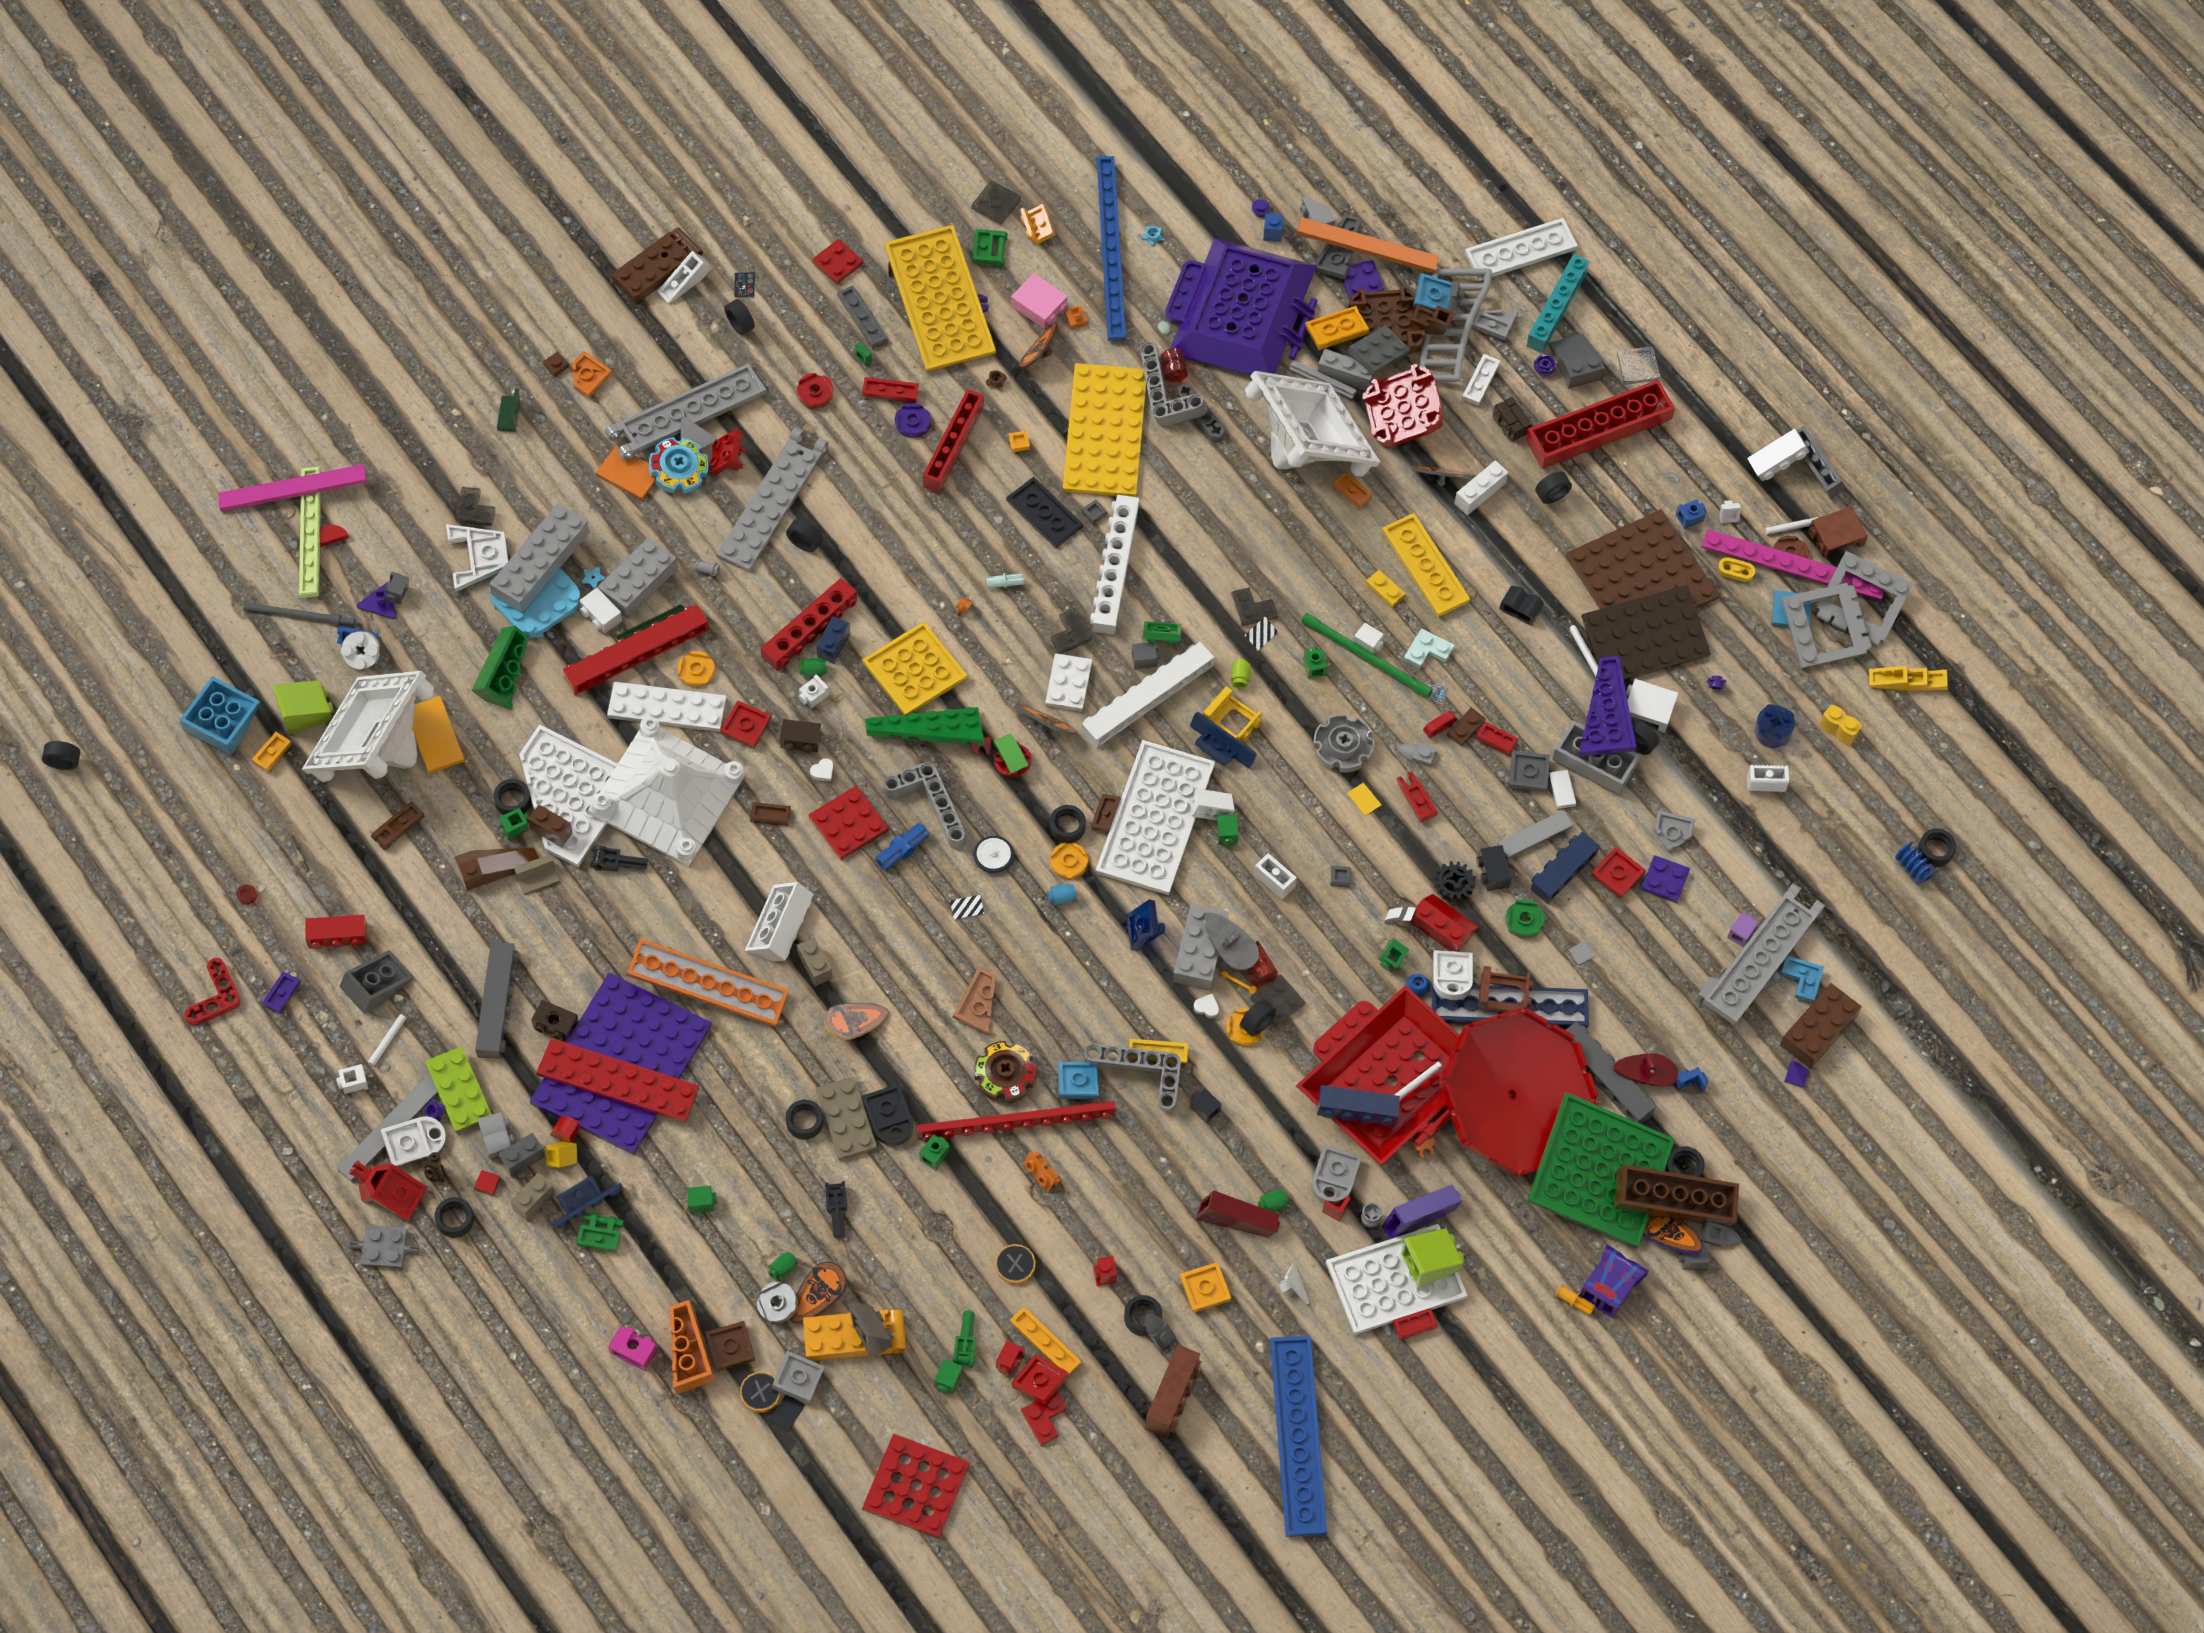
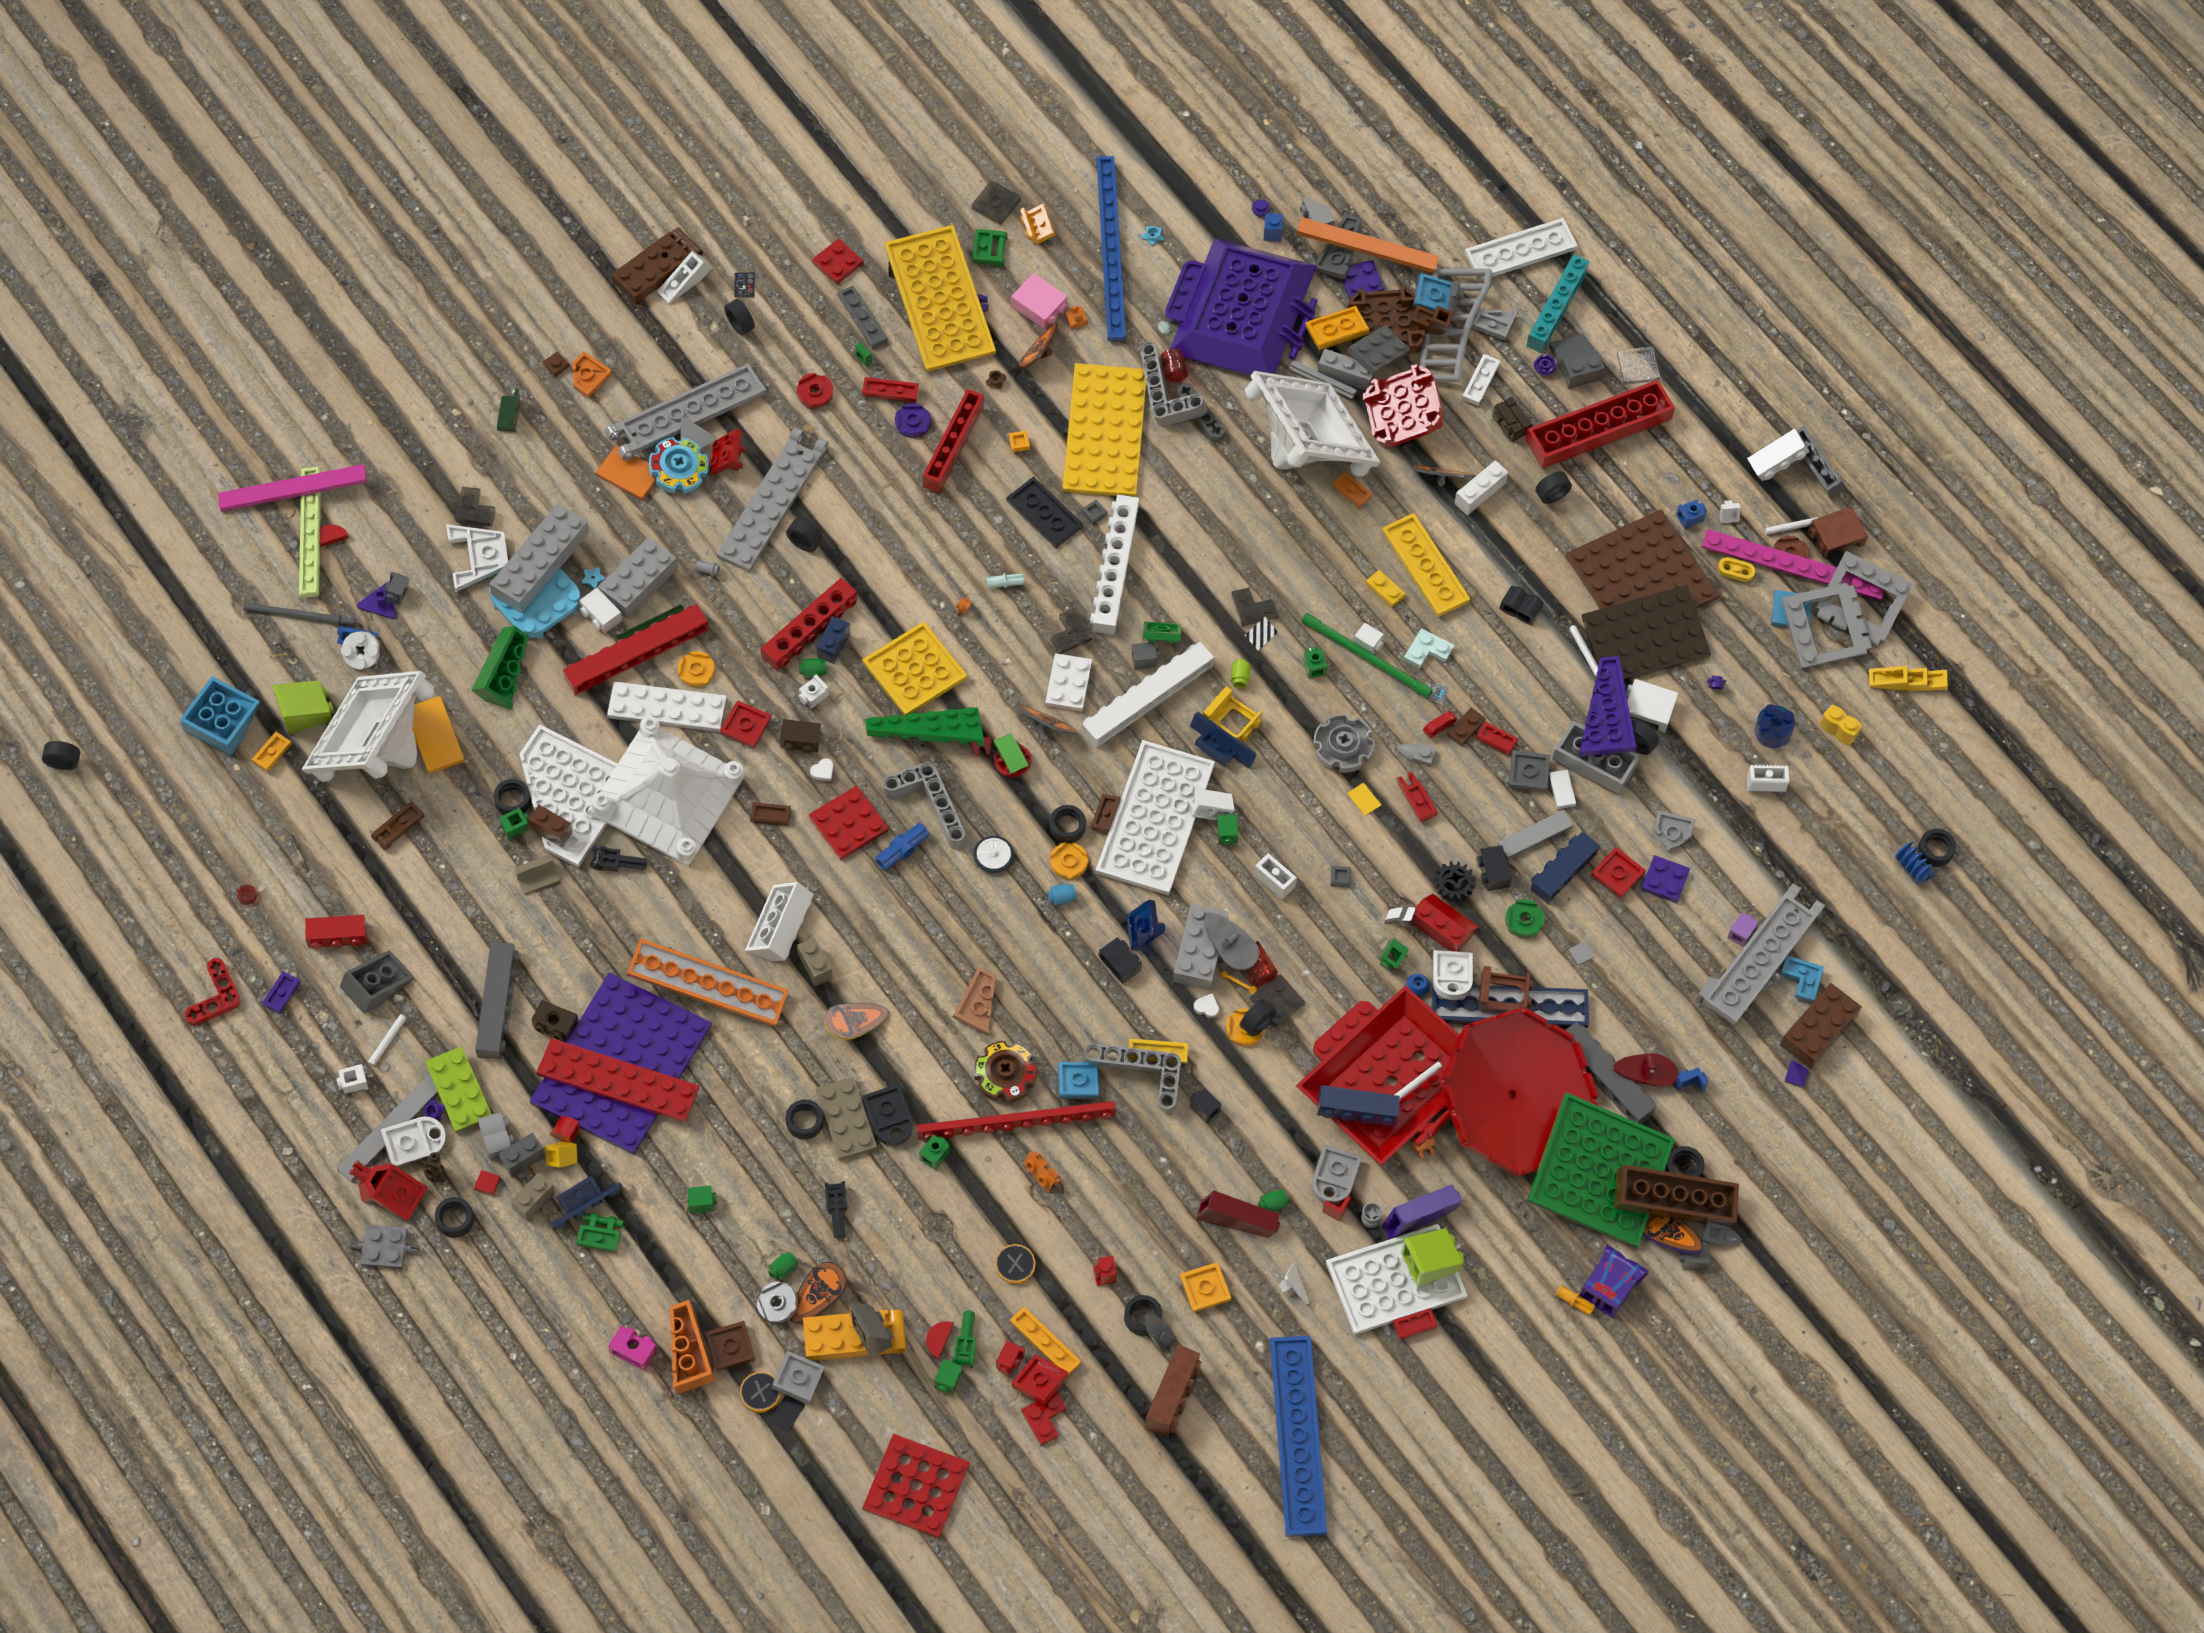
reddish brown wedge [455,847,538,891] -> none
sticker [950,895,984,919] -> none
none -> red tile [926,1321,954,1360]
none -> black brick [1098,937,1142,984]

